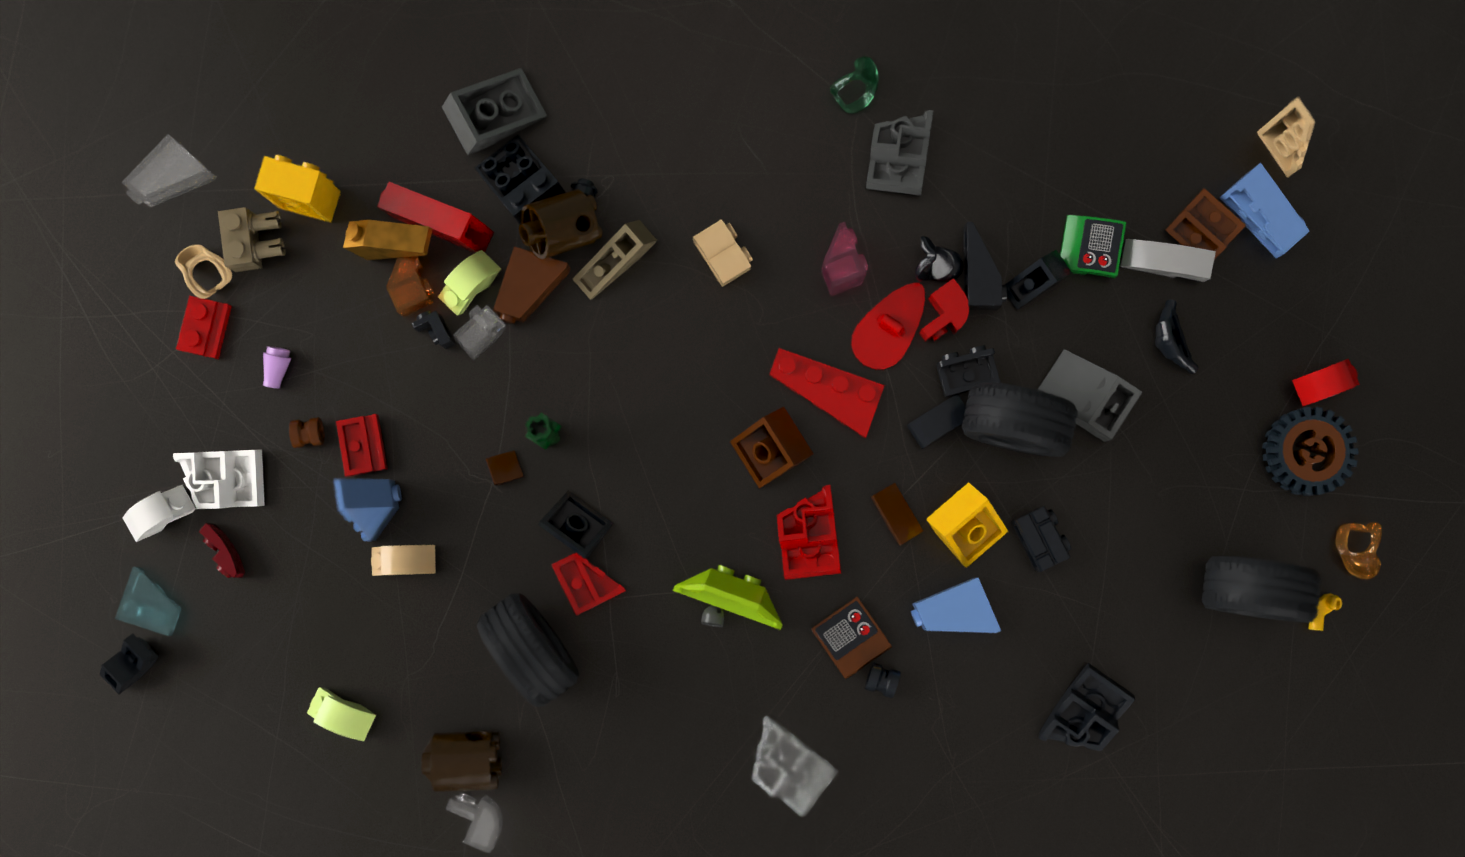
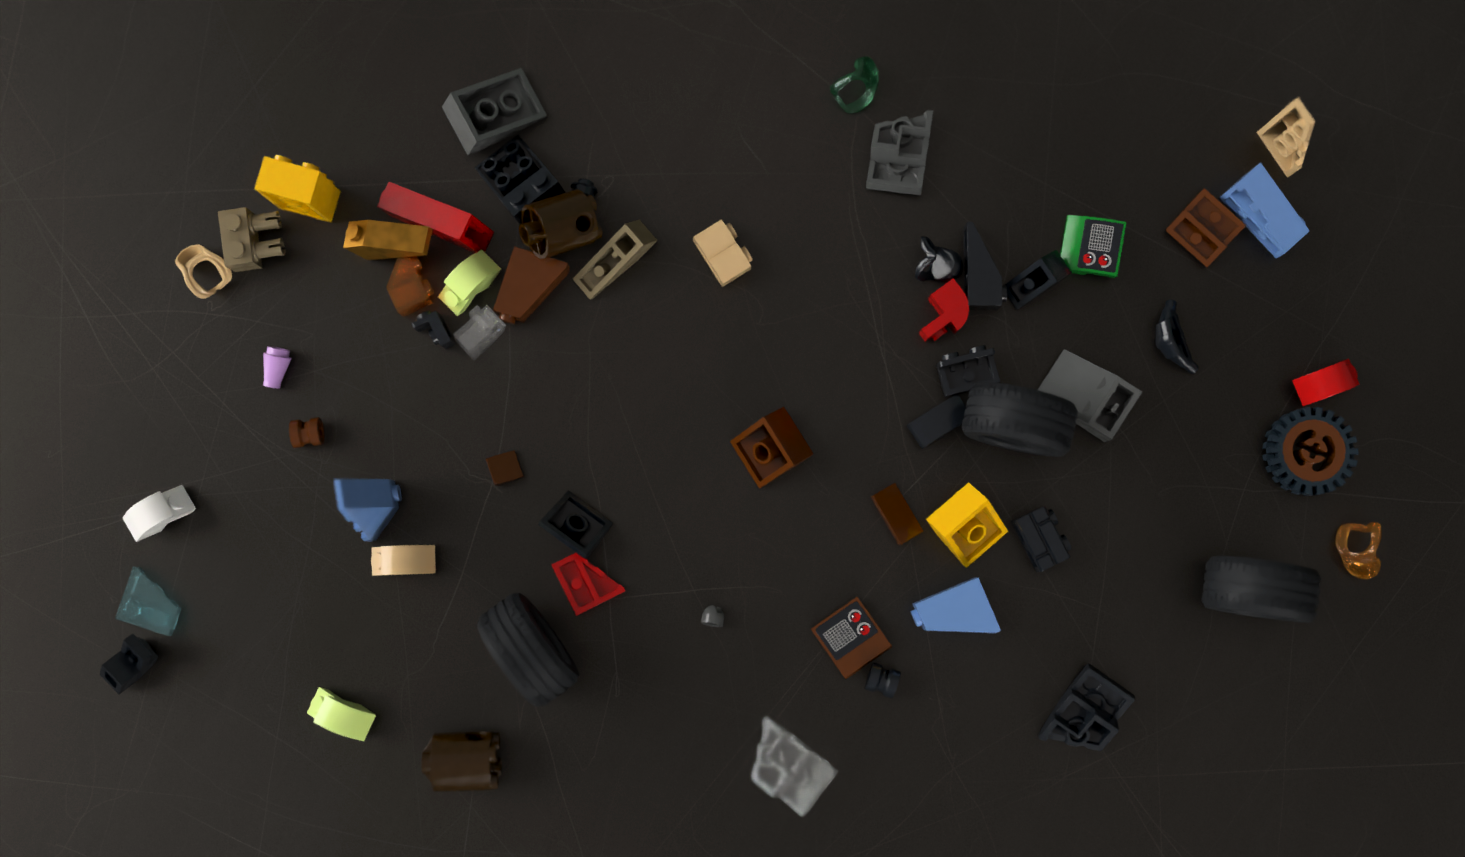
clear slope [122,134,217,207] -> none
white slope [173,450,265,509] -> none
red plate [176,296,232,359] -> none
dark red slope [199,523,245,578] -> none
red plate [336,414,388,477] -> none
clear brick [446,793,503,853] -> none
dark green piece [525,413,562,450] -> none
lime wedge [673,565,782,630] -> none
red wing [770,348,885,439] -> none
red slope [777,485,841,580] -> none
clear pink slope [821,222,868,296] -> none
red shield [851,283,925,370] -> none
light grey slope [1119,239,1216,282] -> none
yellow arm [1308,593,1342,631] -> none

